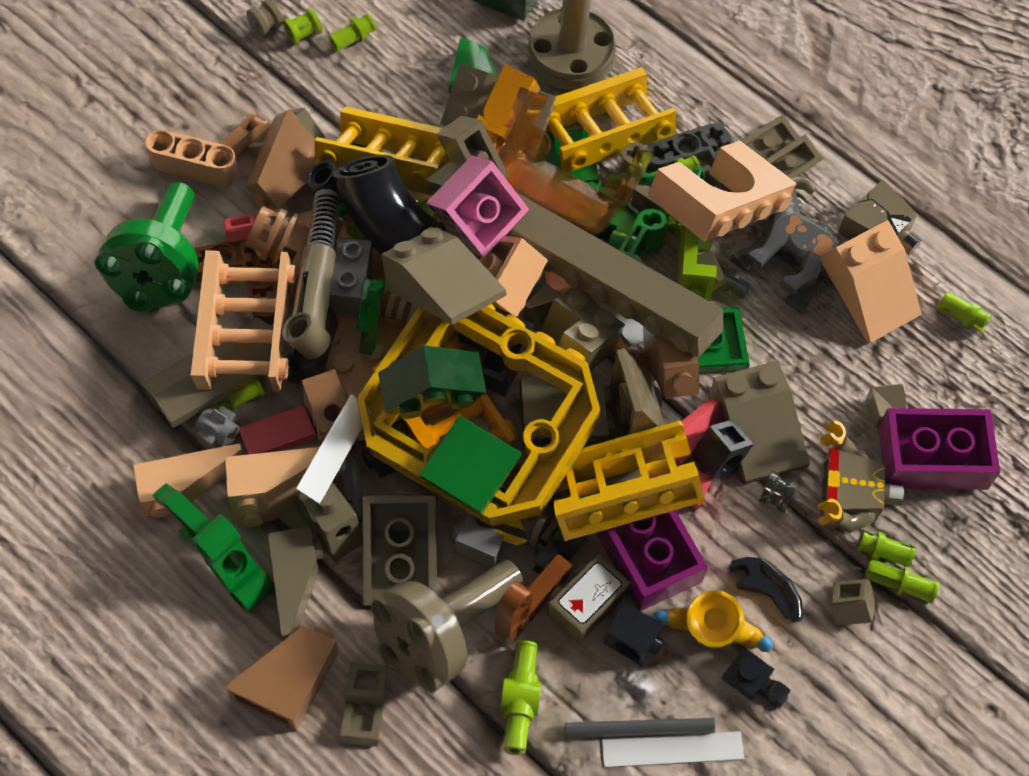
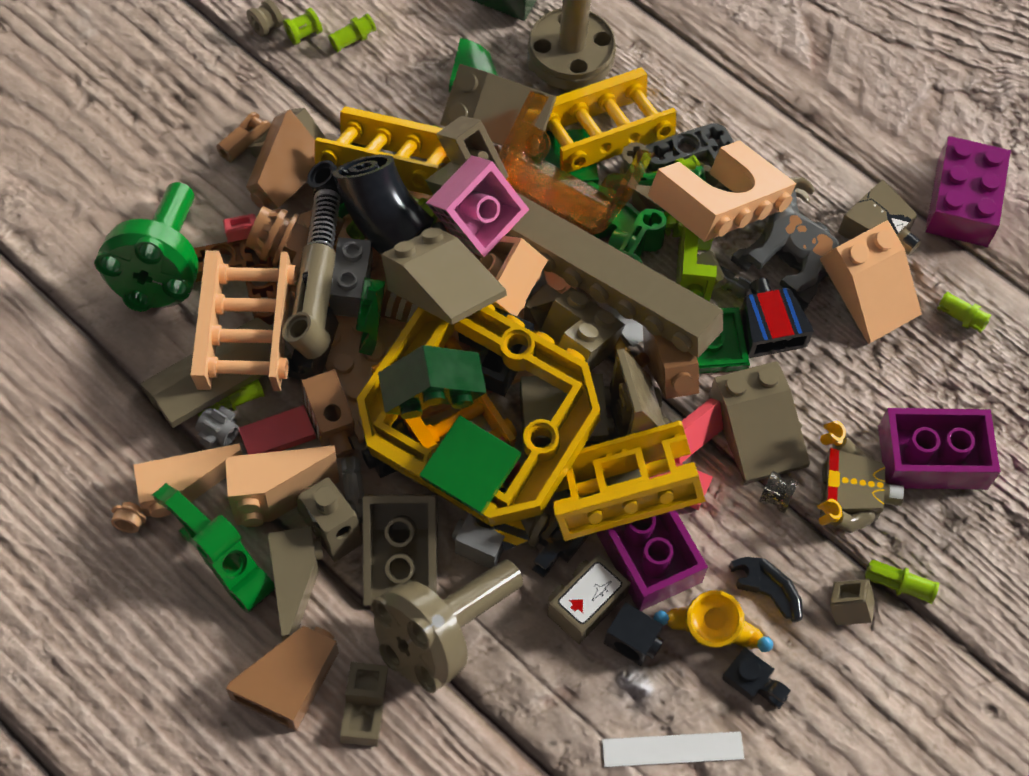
light nougat beam [145,130,239,187] -> none
white sticker [296,394,371,504] -> none
light orange hips [477,64,540,153] -> none
dark orange beam [495,554,574,645] -> none
lime pin [500,640,541,755] -> none
dark grey bar [564,718,715,738] -> none
black brick [691,419,754,479] -> none
dark tan slope [740,114,823,178] -> none
lime pin [856,529,915,567] -> none
dark tan slope [865,384,906,428] -> none
none -> light nougat plate [111,502,146,533]
none -> black torso [741,278,814,358]
none -> magenta brick [925,136,1011,247]

